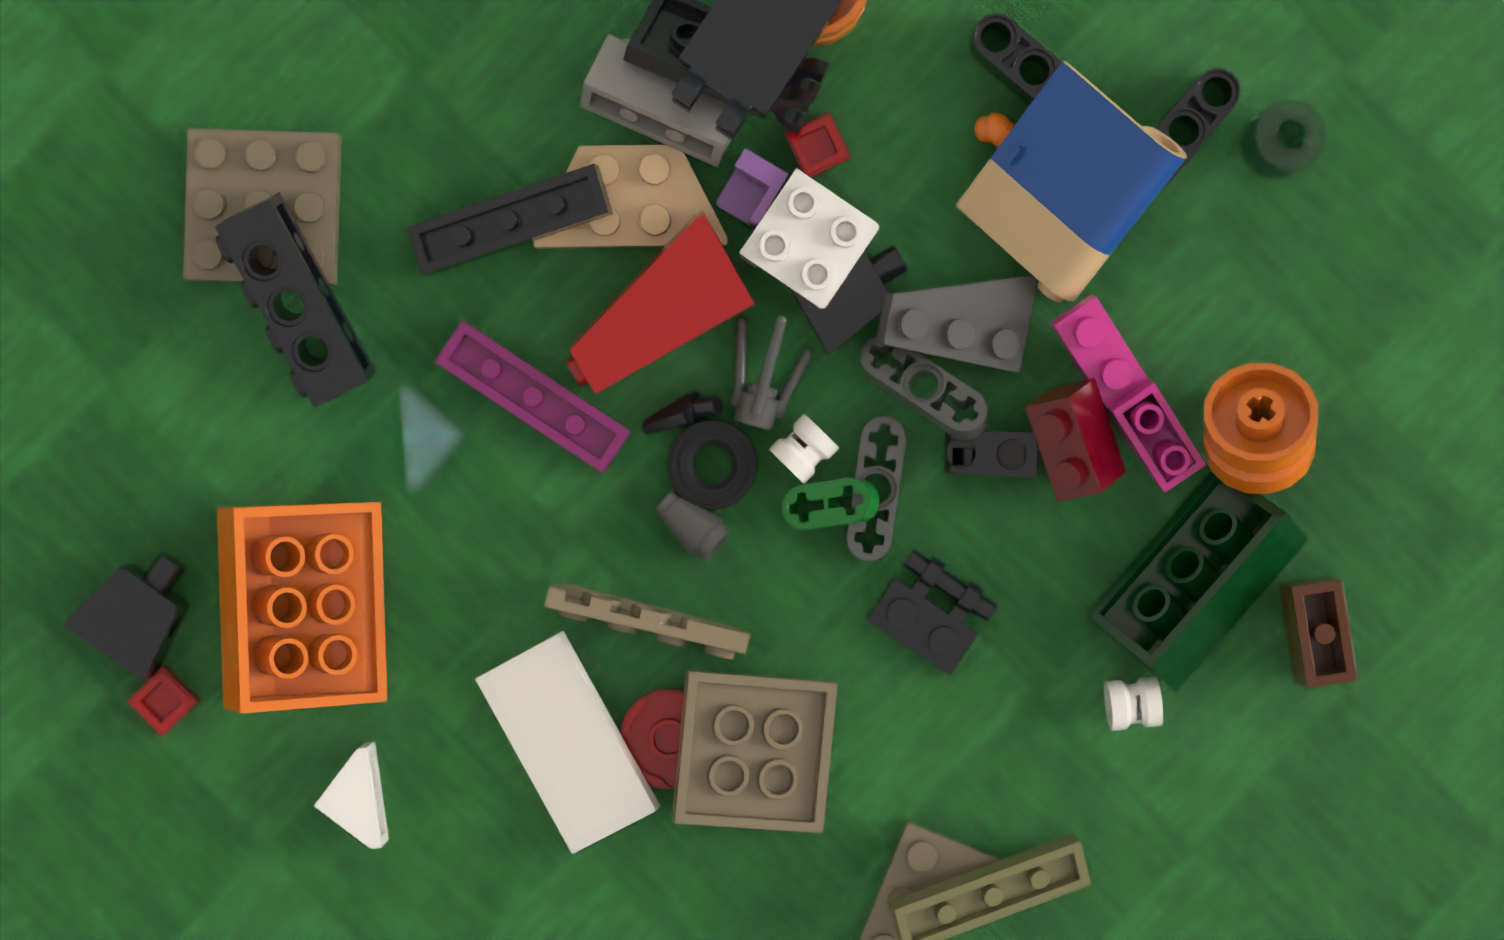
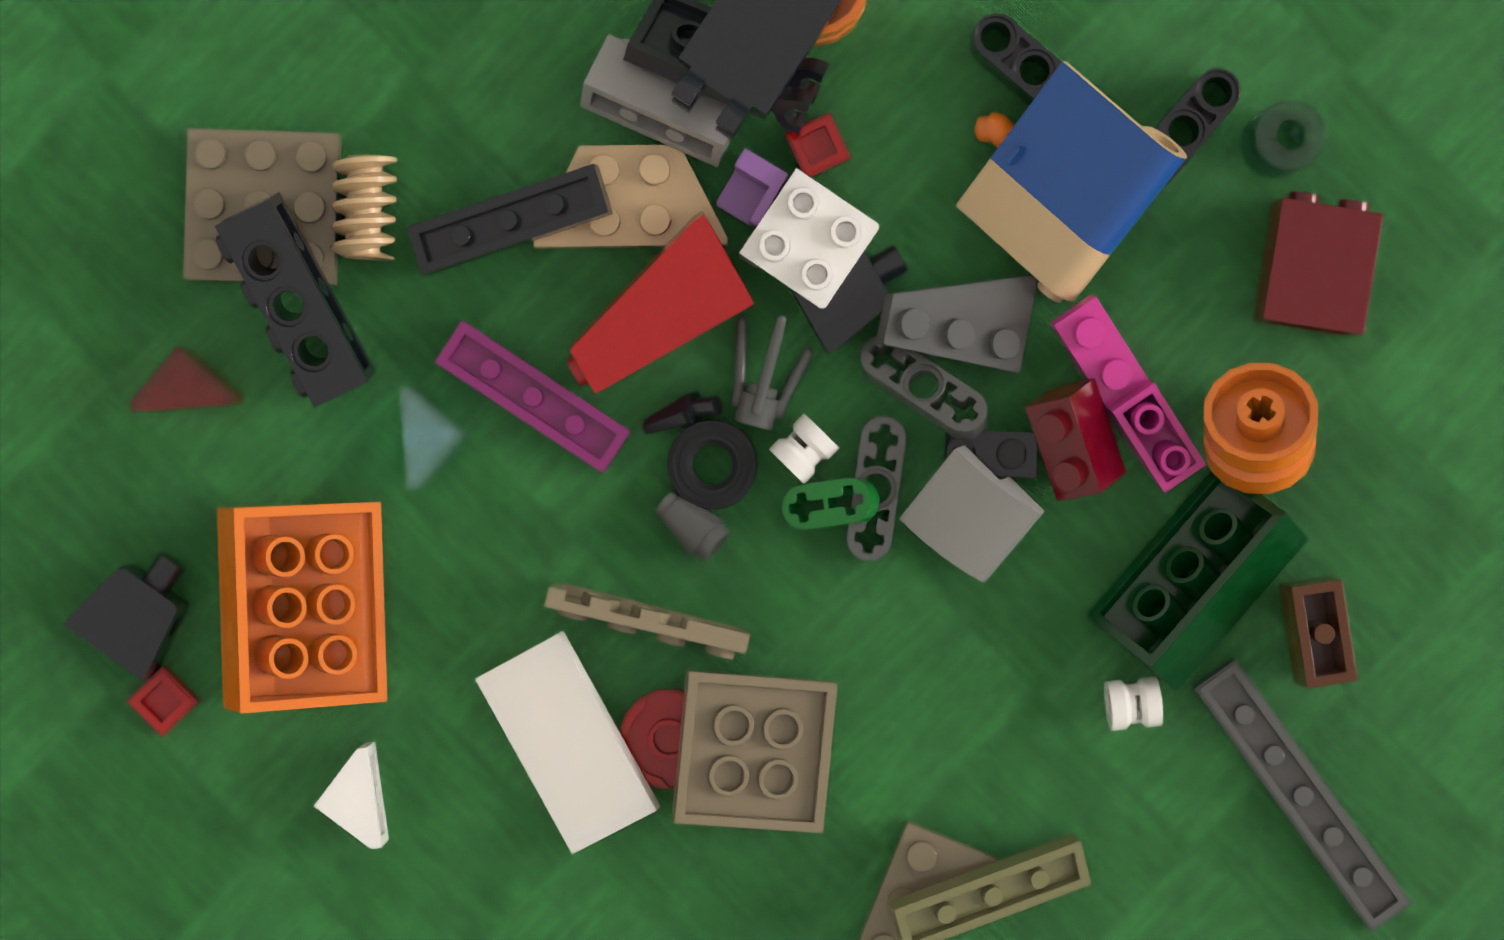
black plate [866,549,998,676] -> none
none -> clear red slope [131,347,244,412]
none -> tan piece [330,155,397,261]
none -> light grey slope [899,445,1045,582]
none -> dark grey tile [1192,658,1412,932]
none -> dark red brick [1253,191,1384,337]

